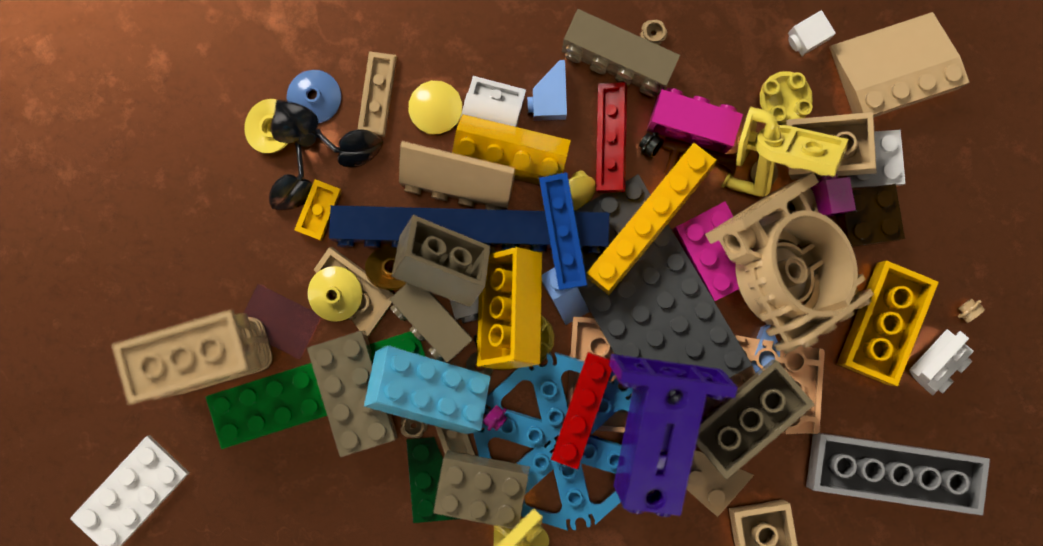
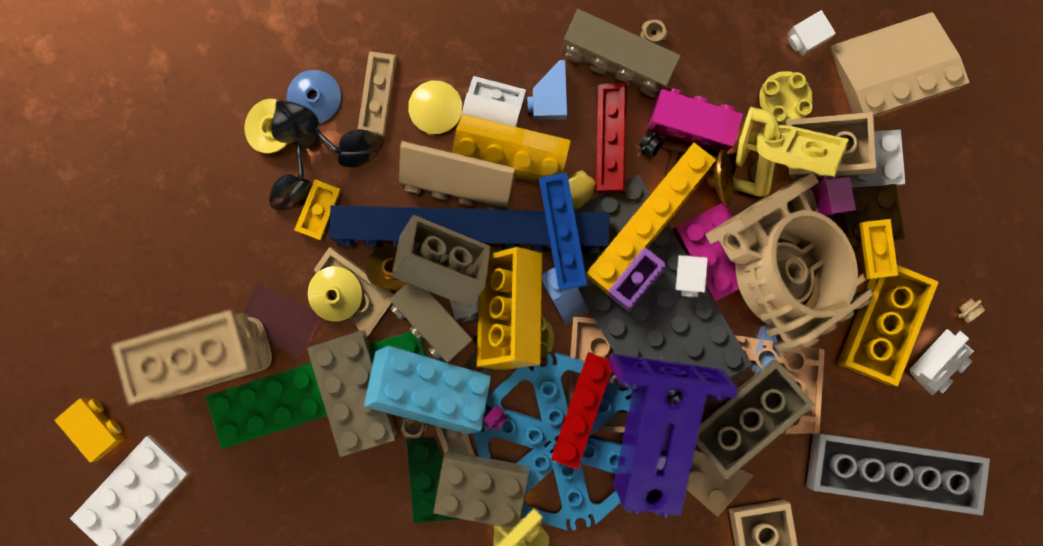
none -> yellow brick [55,397,125,463]
none -> medium lavender brick [608,247,665,312]
none -> white brick [676,255,708,297]
none -> pearl gold dish [709,150,733,206]
none -> yellow plate [859,219,898,279]

